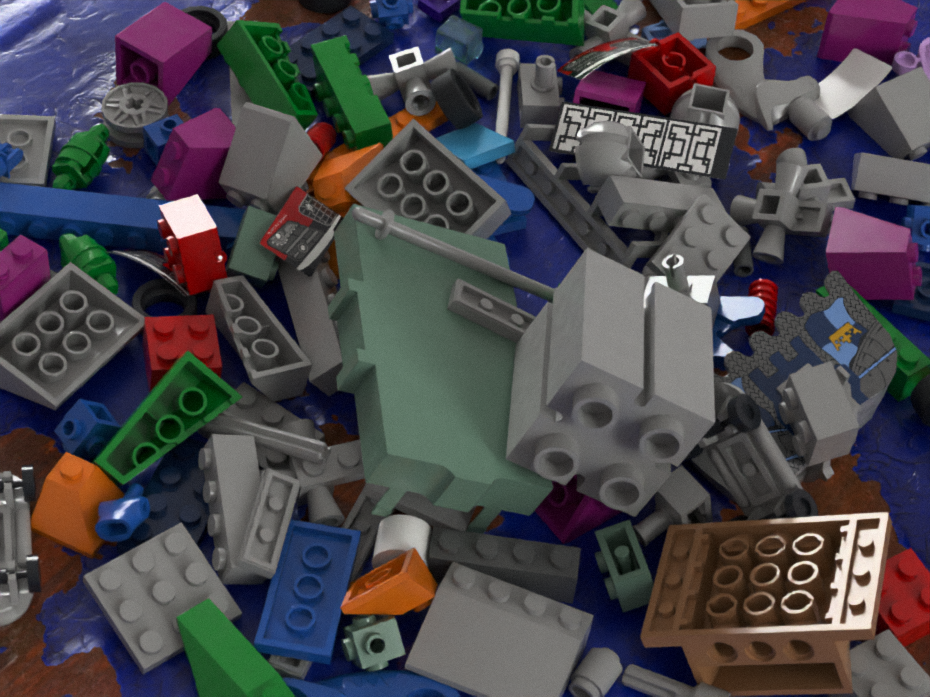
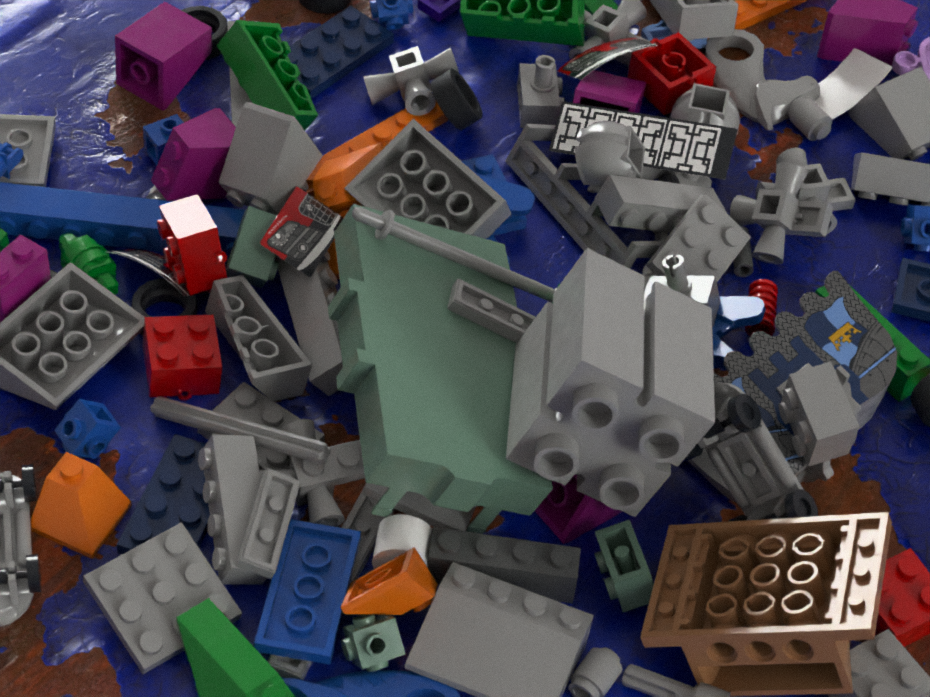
green piece [52,124,110,190] -> none
green wedge [91,351,243,488] -> none
blue piece [95,483,150,542] -> none
light grey wheel [101,83,169,148] -> none
red piece [307,122,337,162] -> none
green wedge [311,35,393,151] -> none
clear light blue brick [435,15,484,66] -> none
dark azure tile [436,123,515,169] -> none
dark grey axle [456,62,499,101] -> none
white piece [495,49,520,164] -> none
light grey brick [632,465,713,547] -> none
magenta slope [826,207,922,300] -> none

